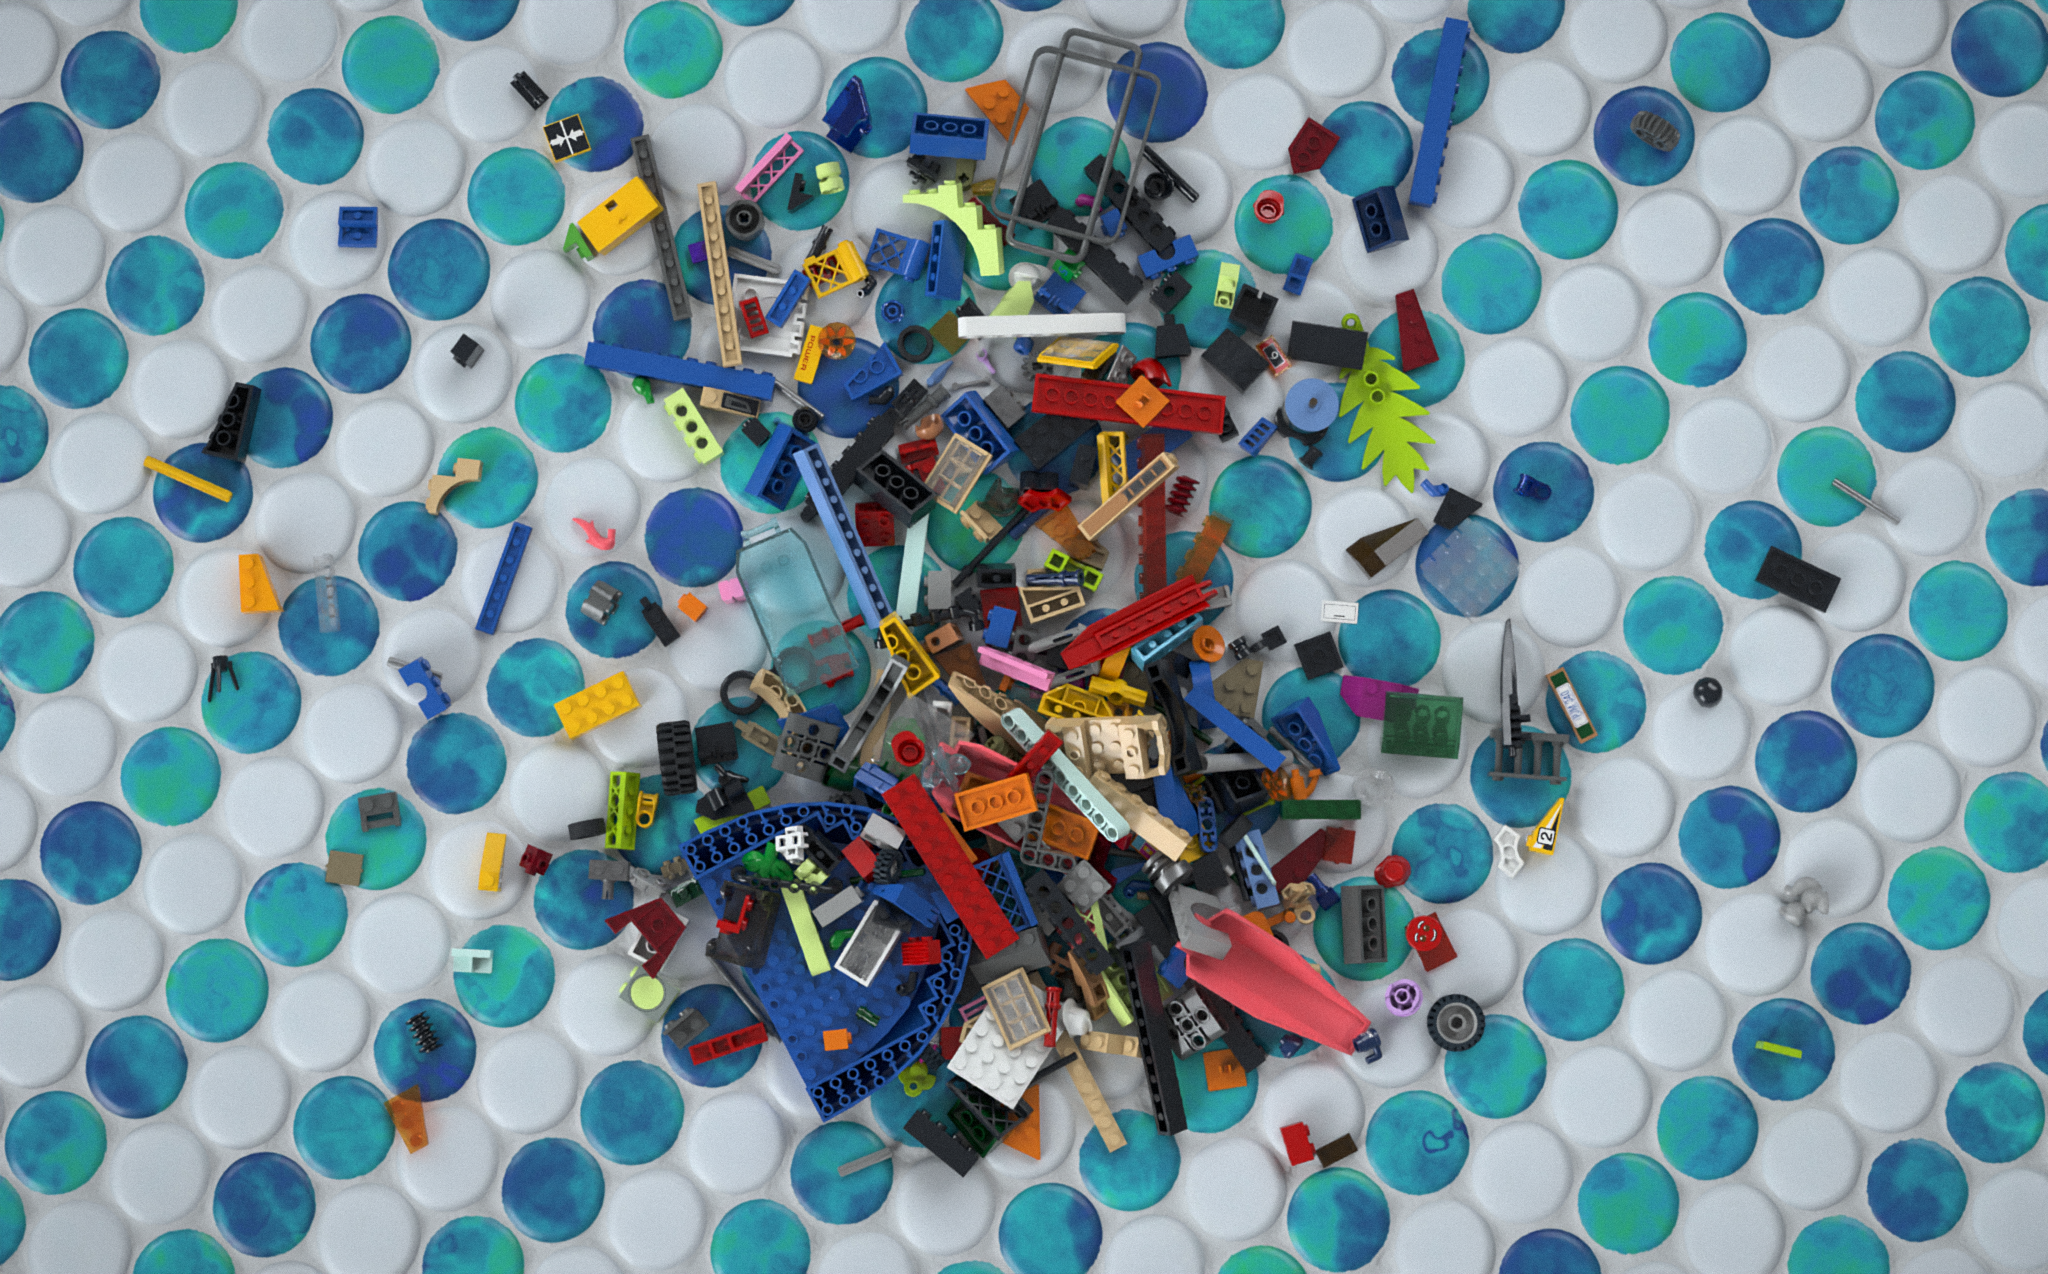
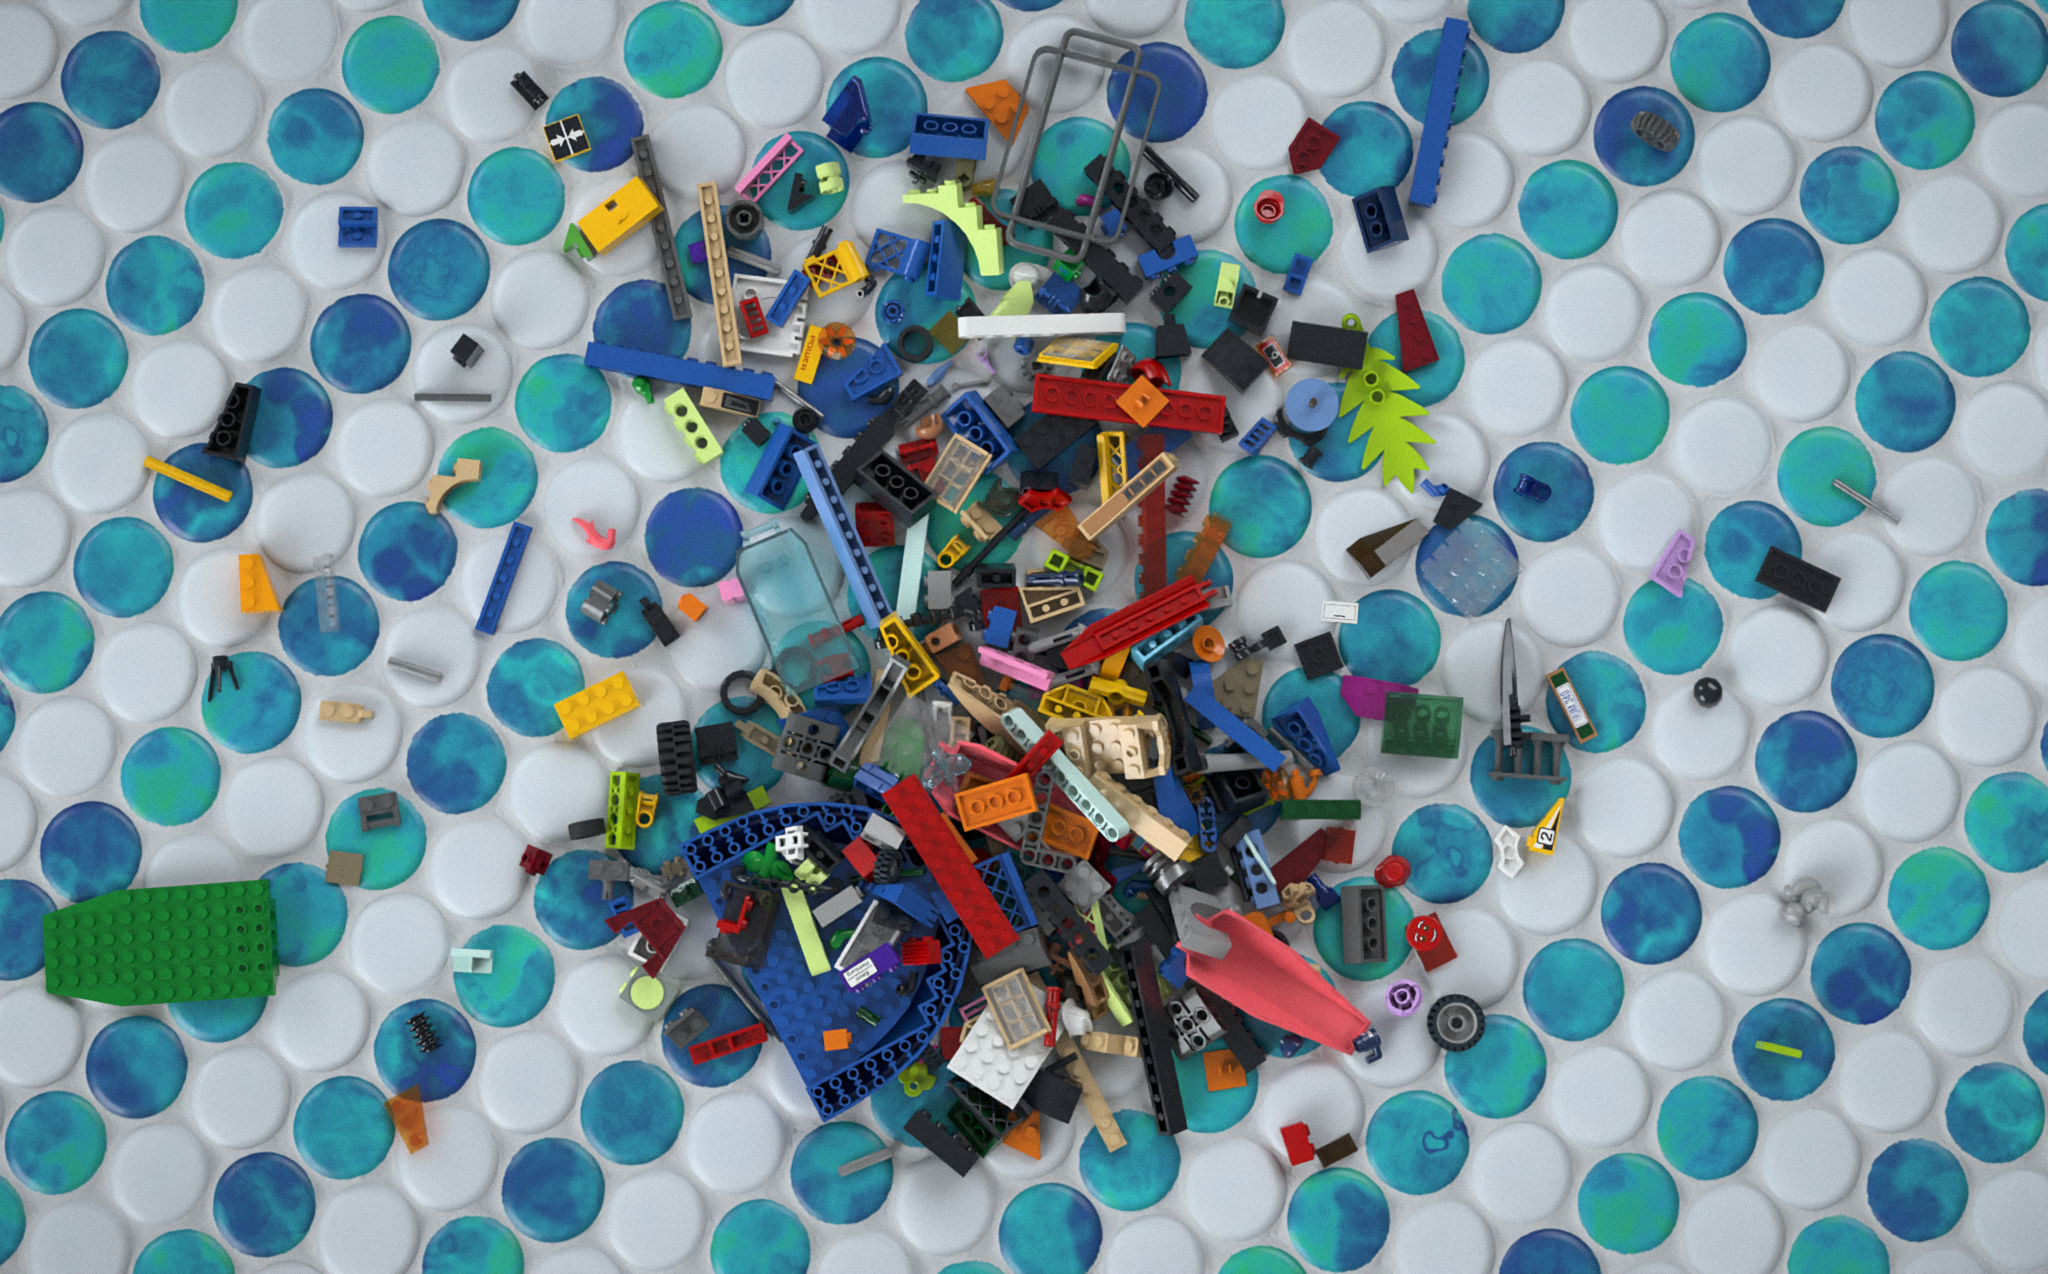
blue arch [398,656,451,720] -> none
yellow slope [478,833,507,892] -> none
red hat [891,731,925,767] -> none
none -> green wing [43,879,280,1006]
none -> tan hinge [319,700,374,723]
none -> dark grey bar [414,393,492,402]
none -> blue slope [608,895,639,938]
none -> blue wing [814,671,872,706]
none -> dark purple brick [838,942,902,994]
none -> yellow piece [937,534,971,570]
none -> black slope [1022,1067,1083,1124]
none -> black piece [1079,276,1118,314]
none -> lavender wing [1648,529,1696,598]

